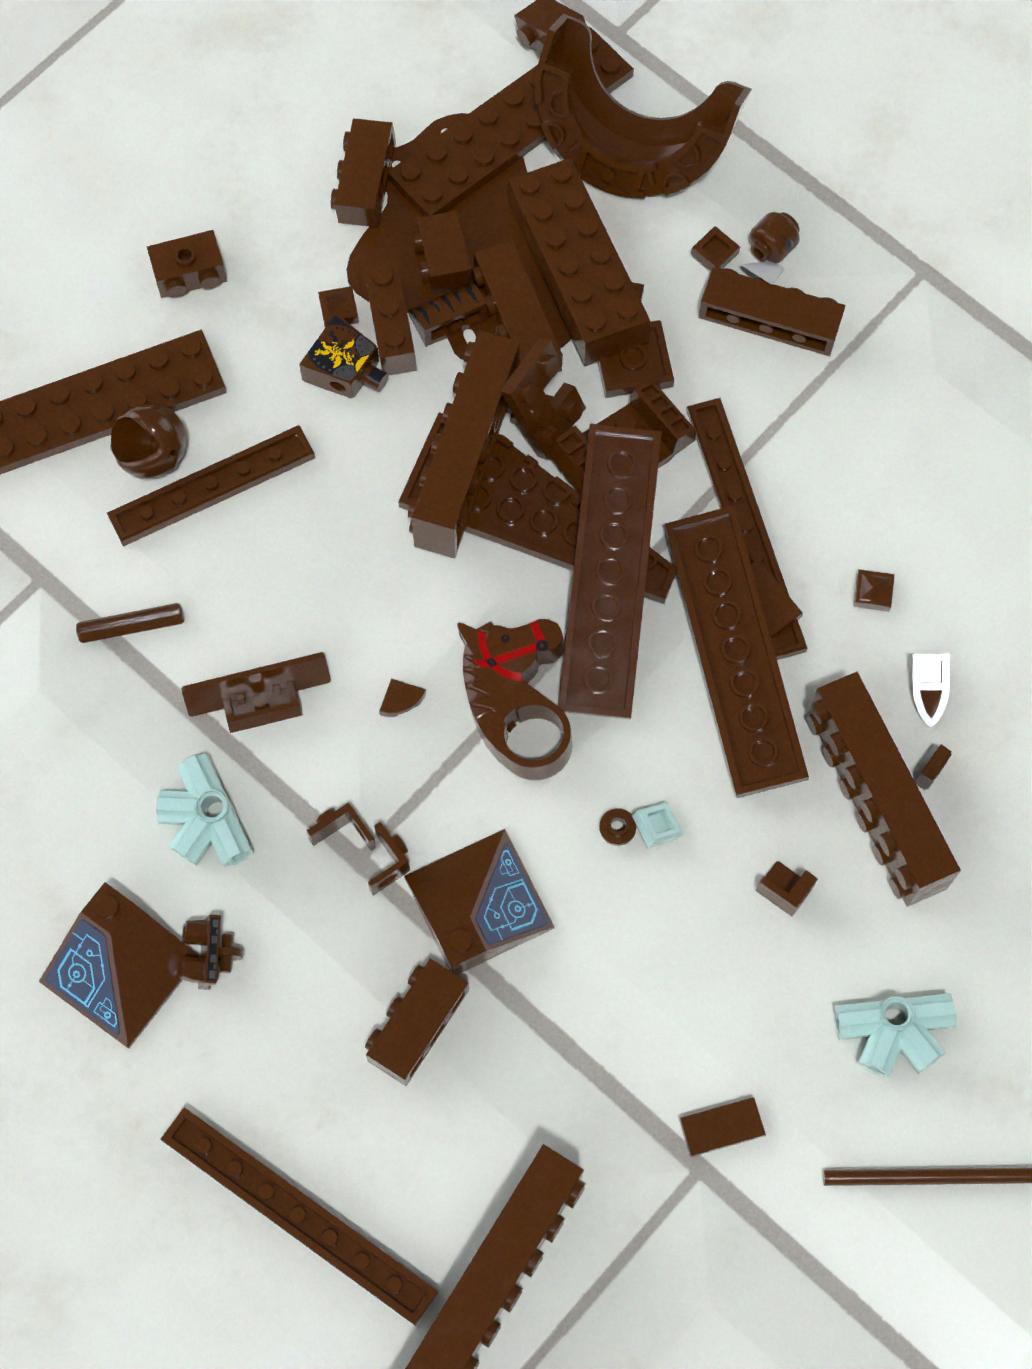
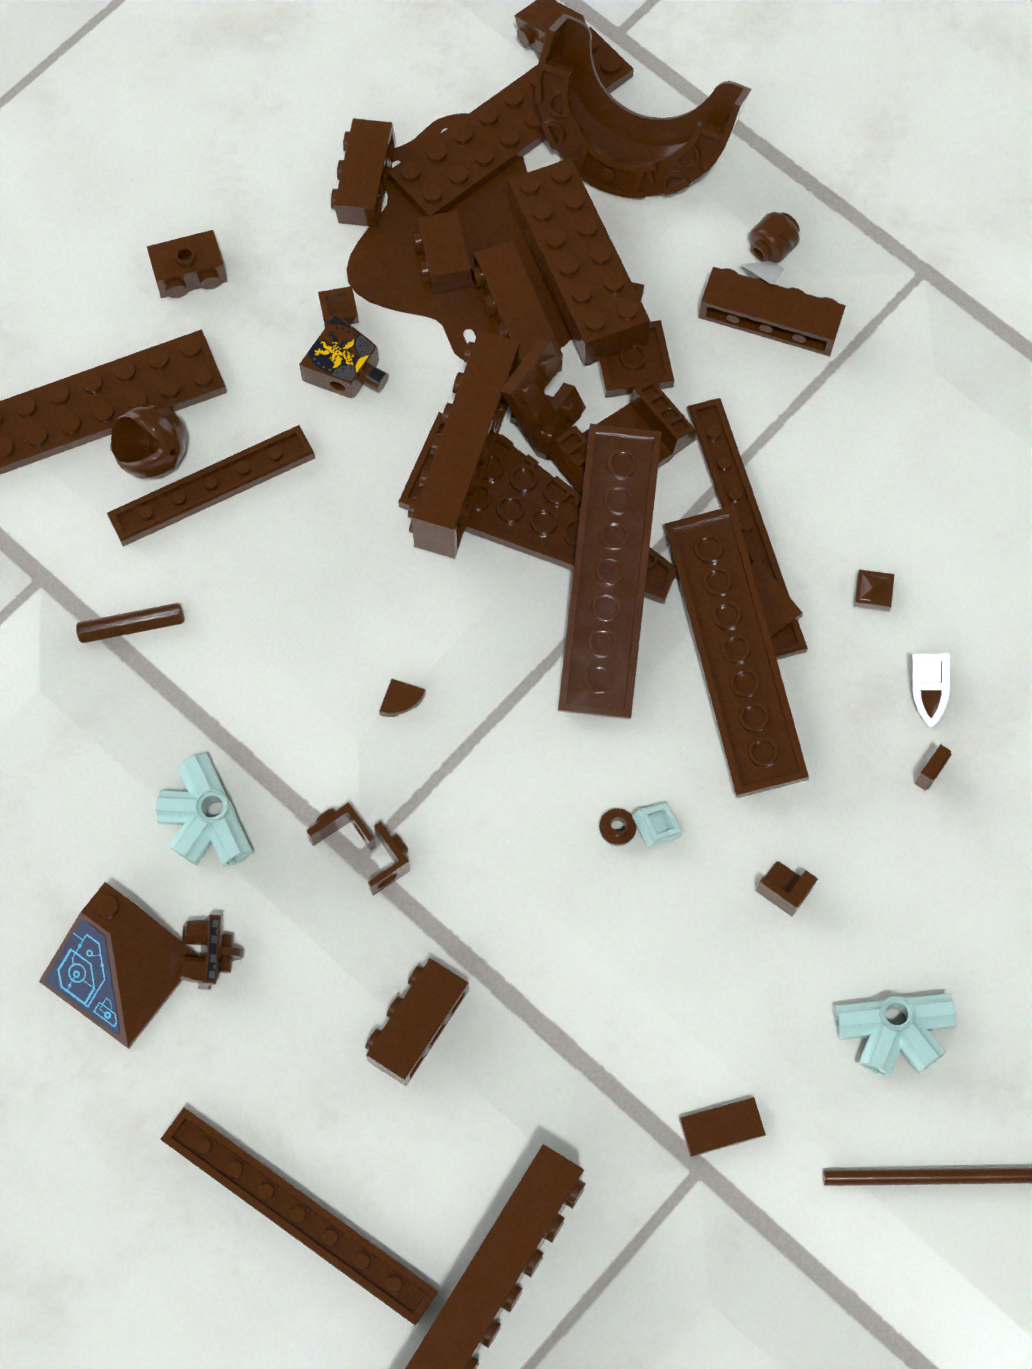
reddish brown bracket [181,652,331,733] -> none
reddish brown brick [363,260,417,375] -> none
reddish brown slope [404,829,554,975] -> none
reddish brown brick [408,283,488,347] -> none
reddish brown animal [457,619,572,780] -> none
reddish brown plate [691,226,740,271] -> none
reddish brown brick [806,671,961,907] -> none

